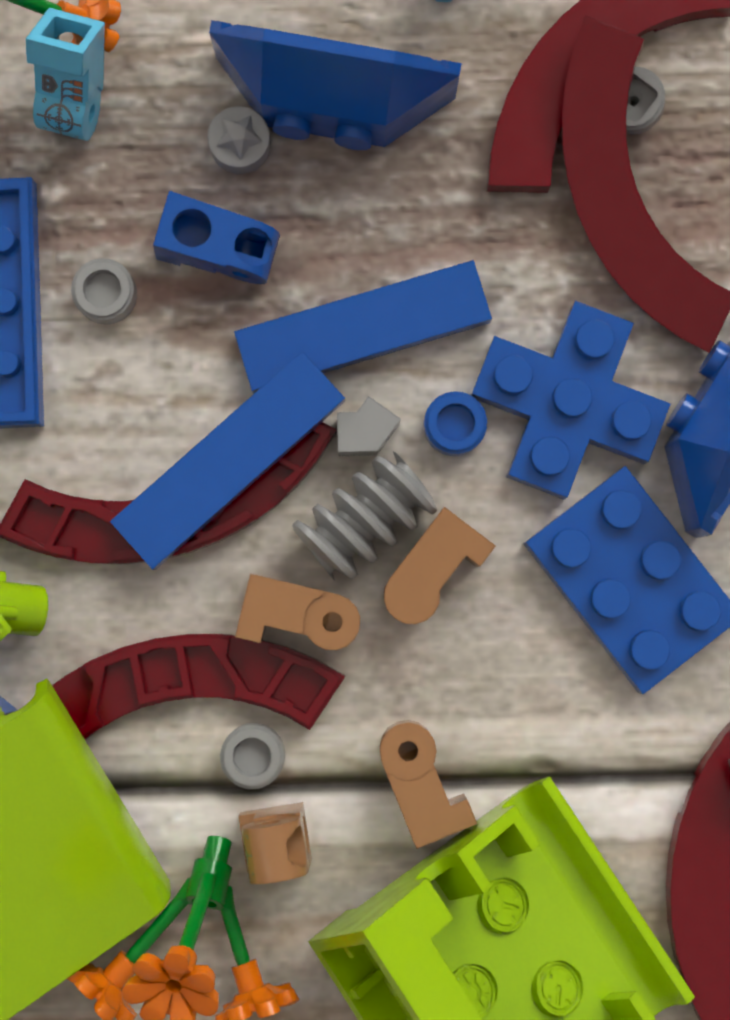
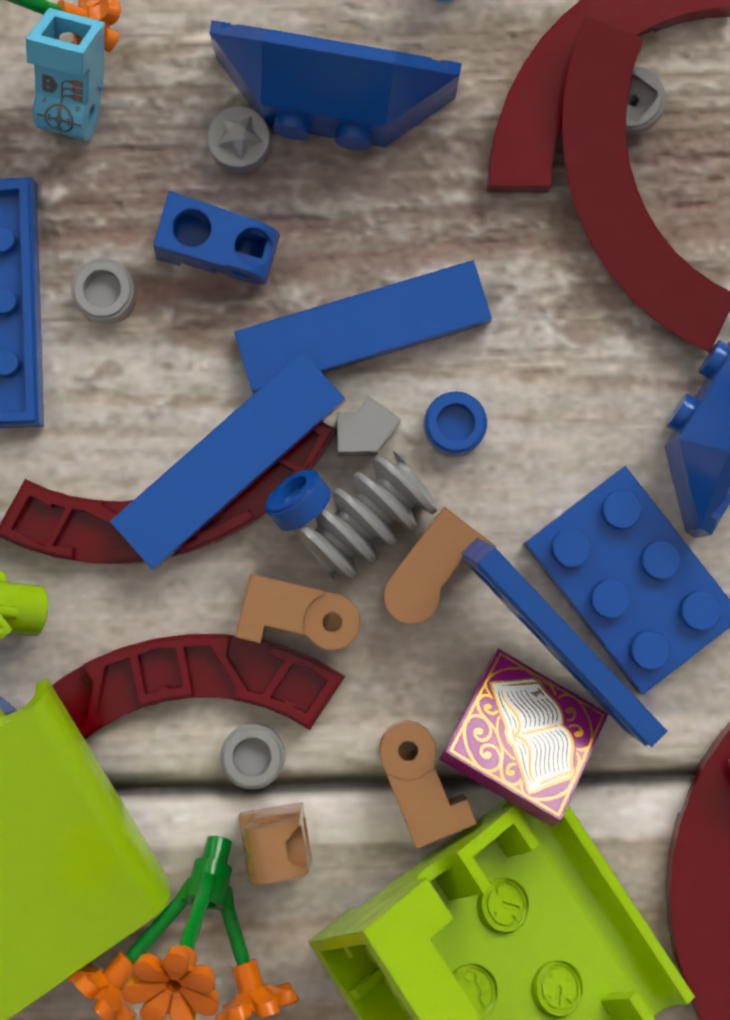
blue plate [471,301,671,500] -> none
none -> blue tile [265,470,331,531]
none -> tile [439,648,608,827]
none -> blue tile [461,538,668,747]

